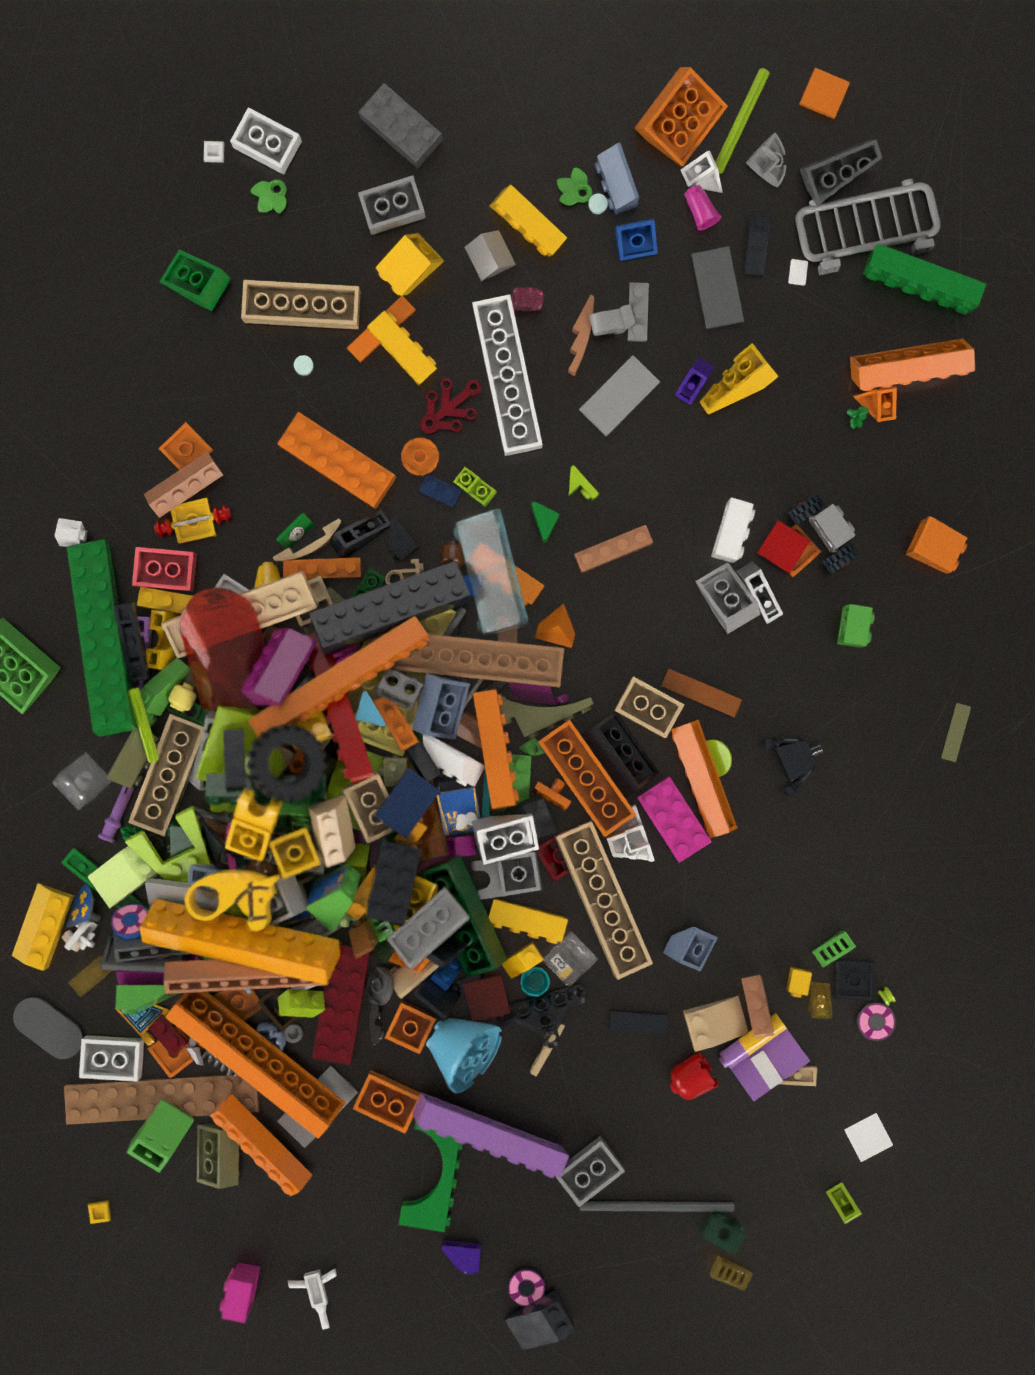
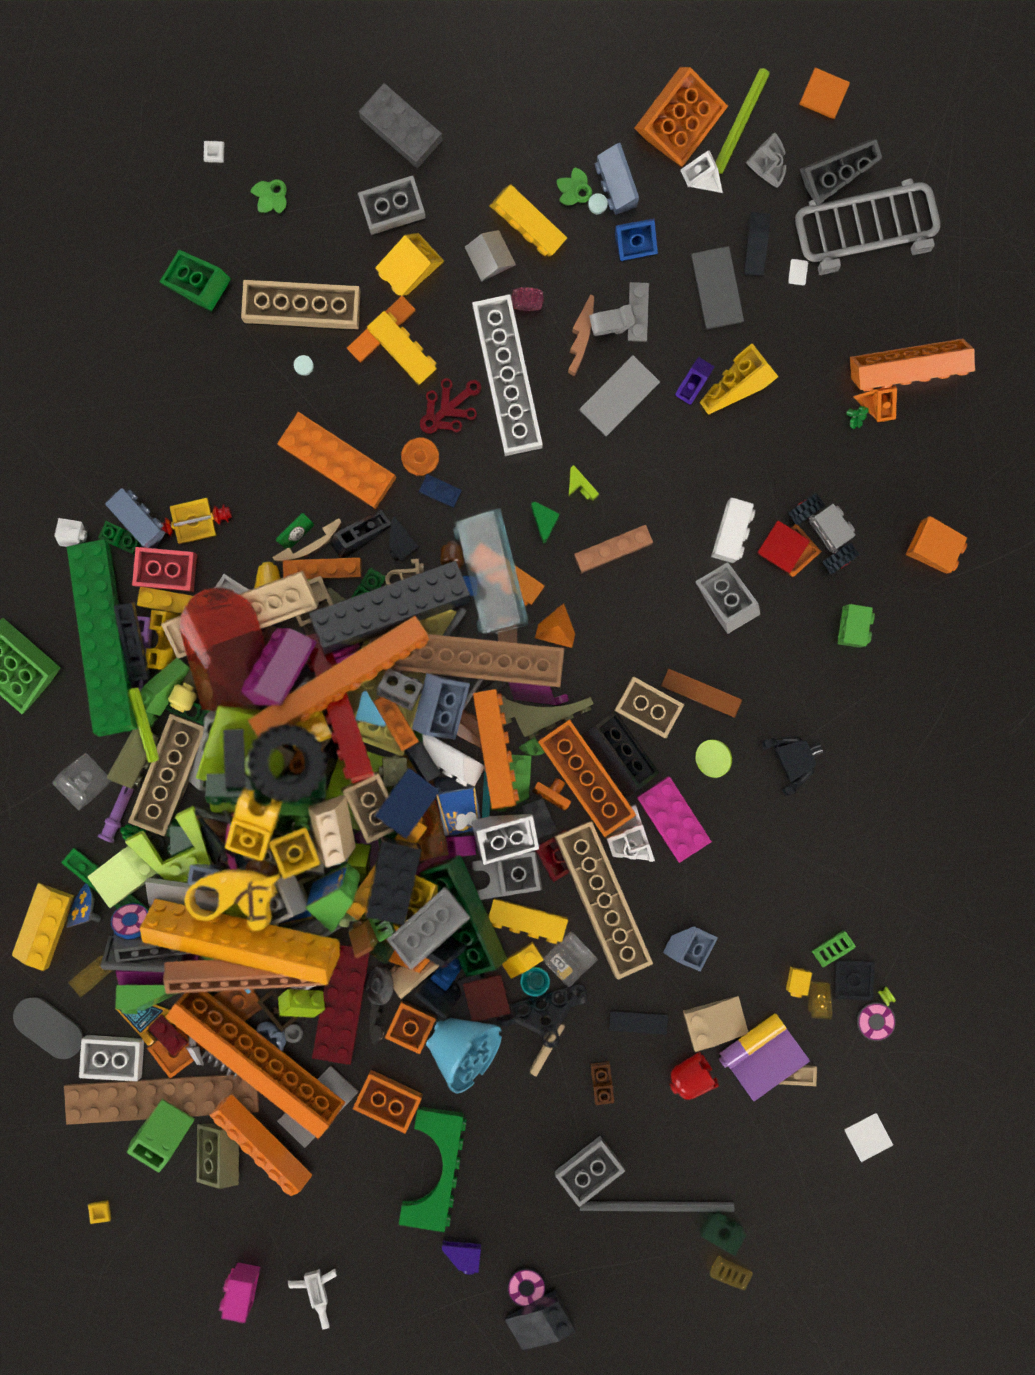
white hips [62,920,98,952] -> none
nougat brick [144,451,223,518] -> none
orange tile [158,422,213,470] -> none
white brick [230,107,302,175] -> none
medium lavender brick [412,1092,569,1178] -> none
lime slope [453,467,497,507] -> none
orange brick [671,720,737,838] -> none
dark pink plant [684,185,722,230] -> none
slope [736,561,783,624] -> none
nougat brick [742,975,775,1039] -> none
white sticker [751,1051,783,1089] -> none
lime slope [826,1182,861,1224] -> none
green brick [863,243,986,314] -> none
olive sticker [941,703,971,762] -> none
none -> green slope [98,521,141,555]
none -> sand blue slope [105,488,166,549]
none -> reddish brown slope [590,1061,614,1105]

